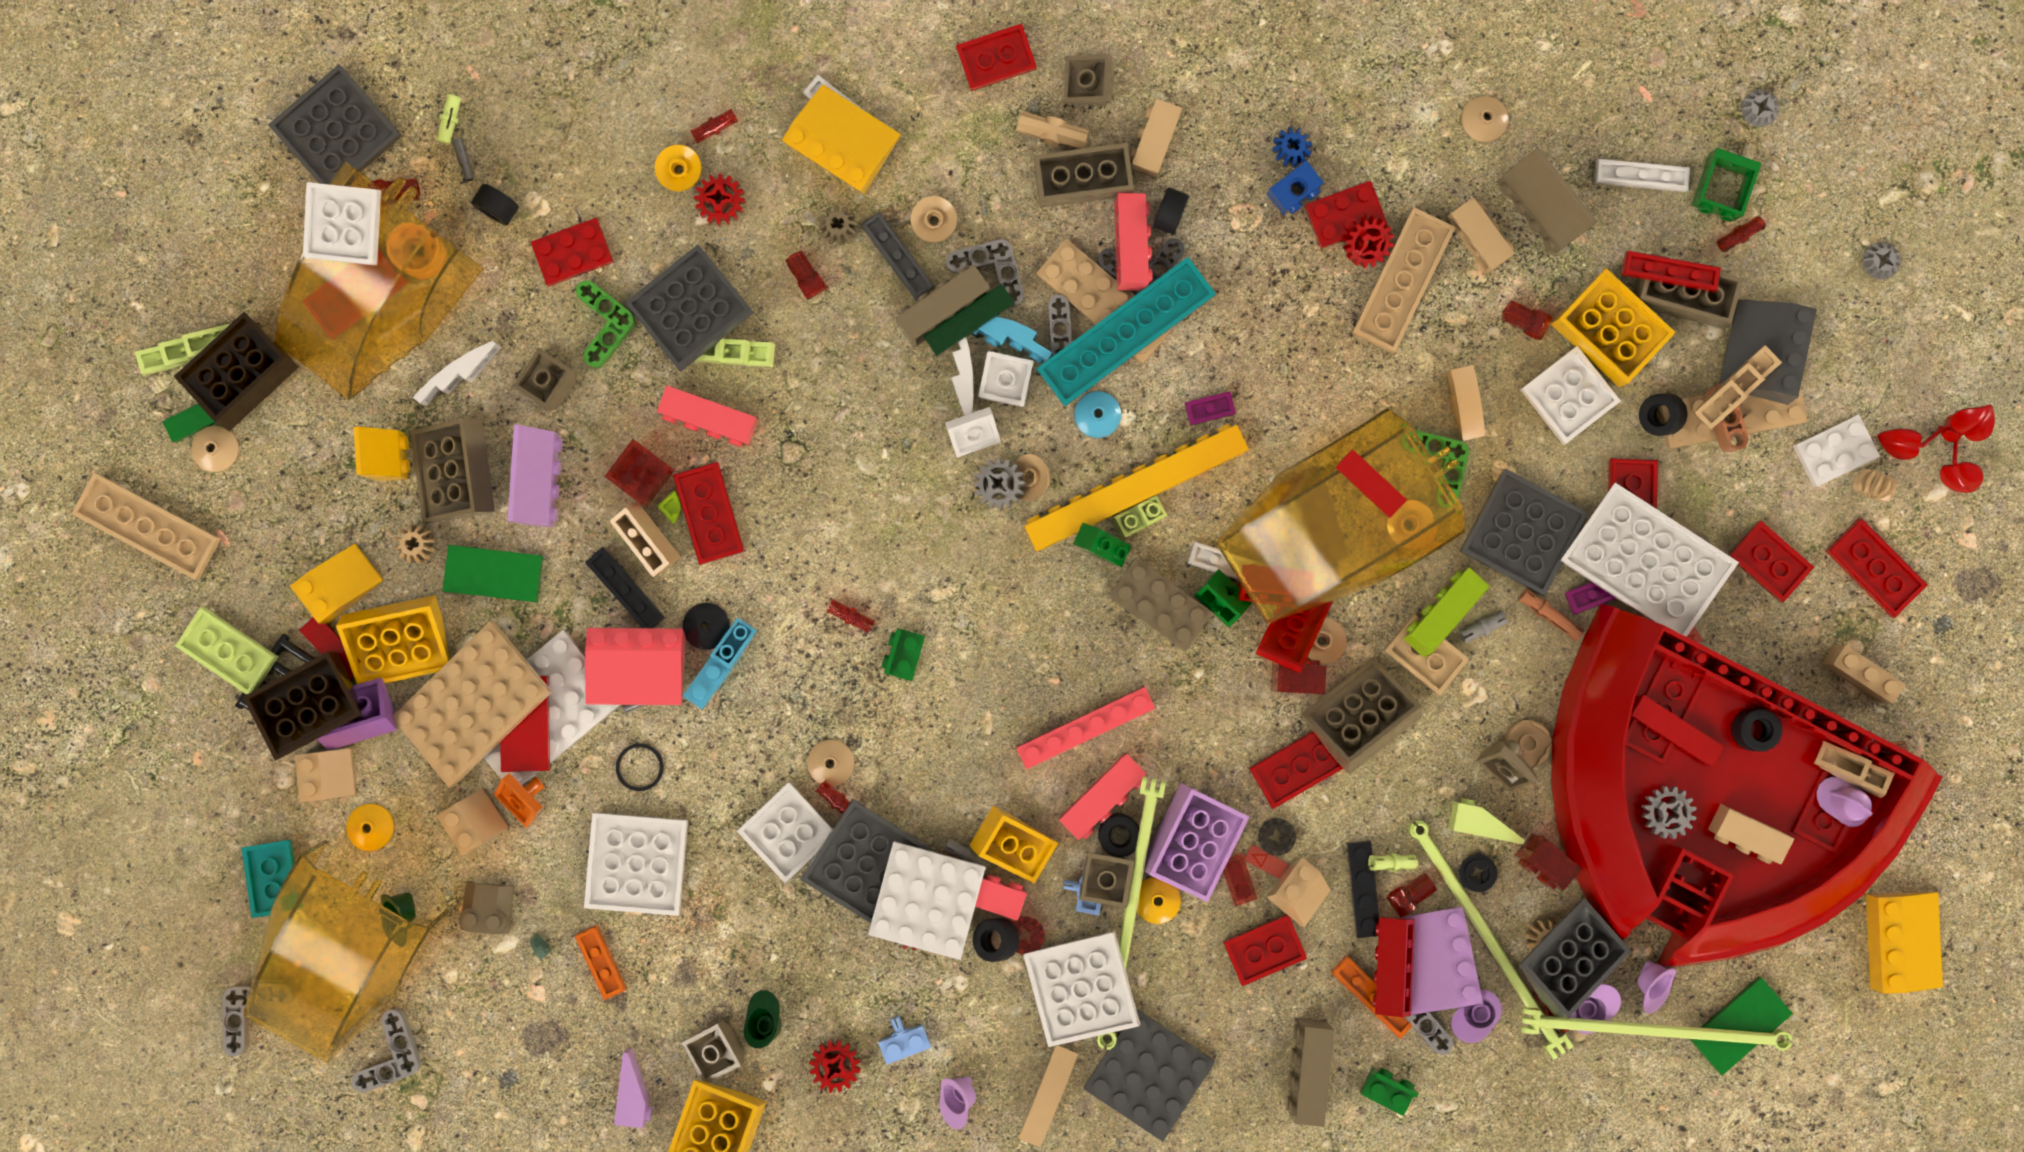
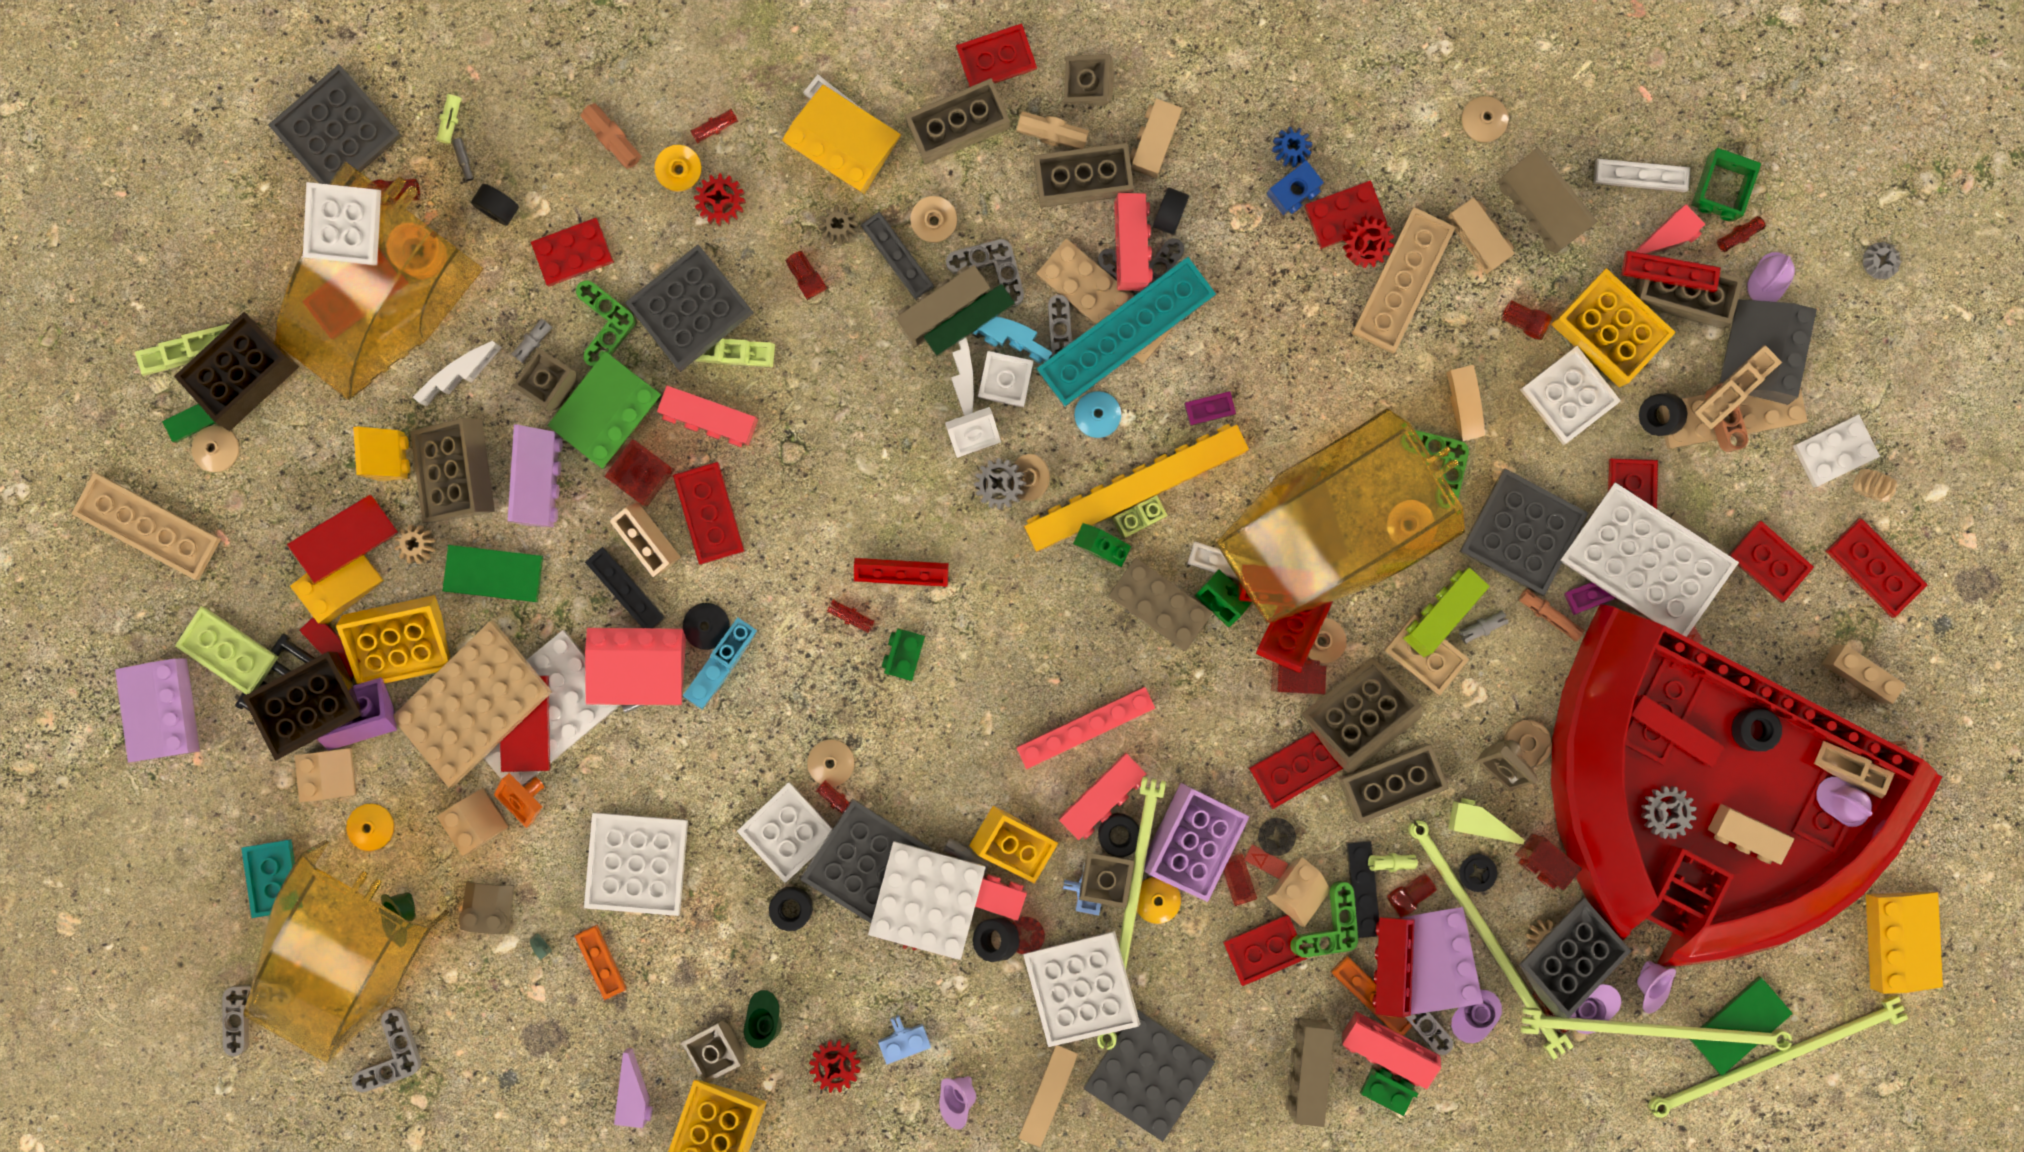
black piece [616,744,664,791] -> none
lime tile [657,490,681,524] -> none
red tile [1334,449,1407,518] -> none
light grey gear [1741,89,1781,127] -> none
red plant [1877,404,1995,493] -> none
none -> lavender slope [115,658,200,763]
none -> red tile [287,494,398,584]
none -> light grey pin [511,318,553,363]
none -> bright green slope [547,351,662,469]
none -> nougat piece [580,103,642,169]
none -> black tyre [769,886,813,931]
none -> red plate [854,558,949,587]
none -> dark tan brick [905,78,1010,165]
none -> bright green beam [1290,881,1358,958]
none -> dark tan brick [1338,743,1449,824]
none -> coral brick [1342,1011,1441,1089]
none -> coral slope [1634,204,1706,254]
none -> yellowish green hinge [1648,996,1908,1118]
none -> lavender piece [1747,252,1795,302]

